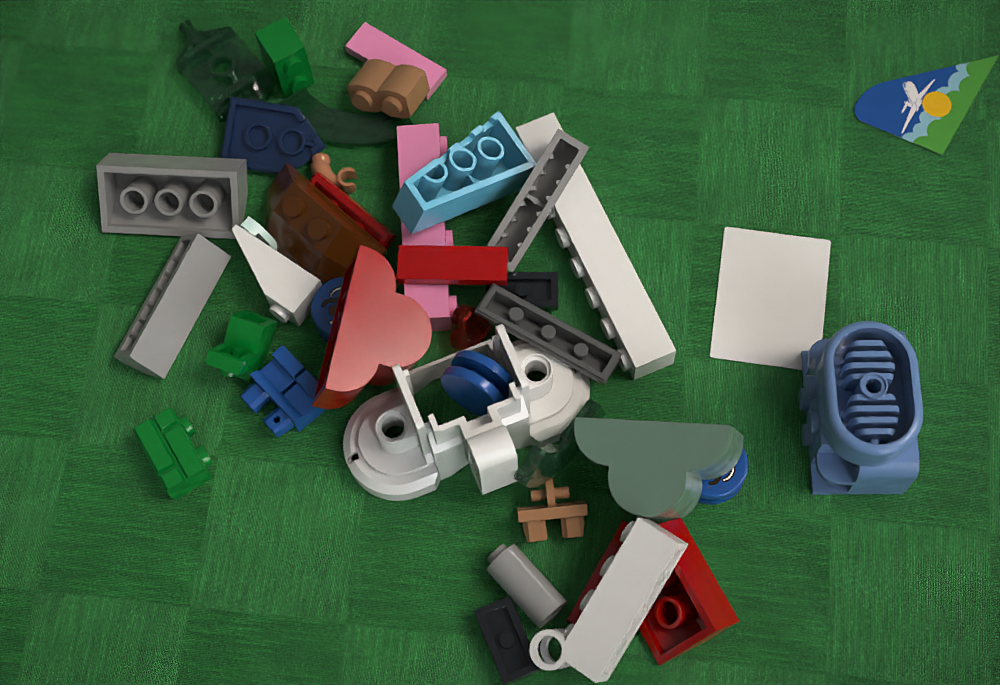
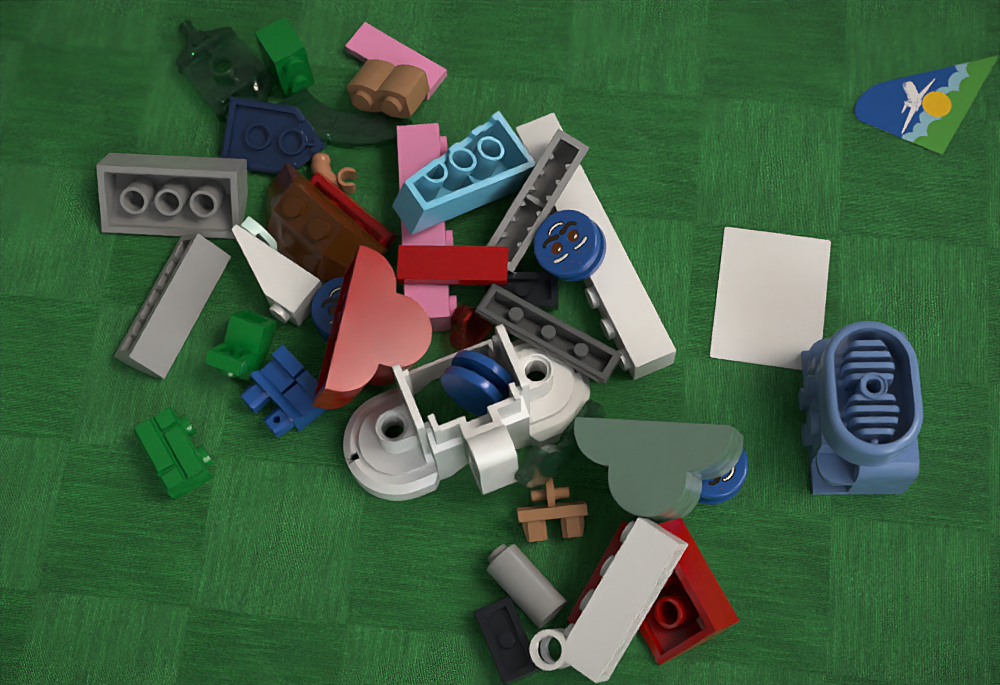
none -> blue head [534,210,606,282]

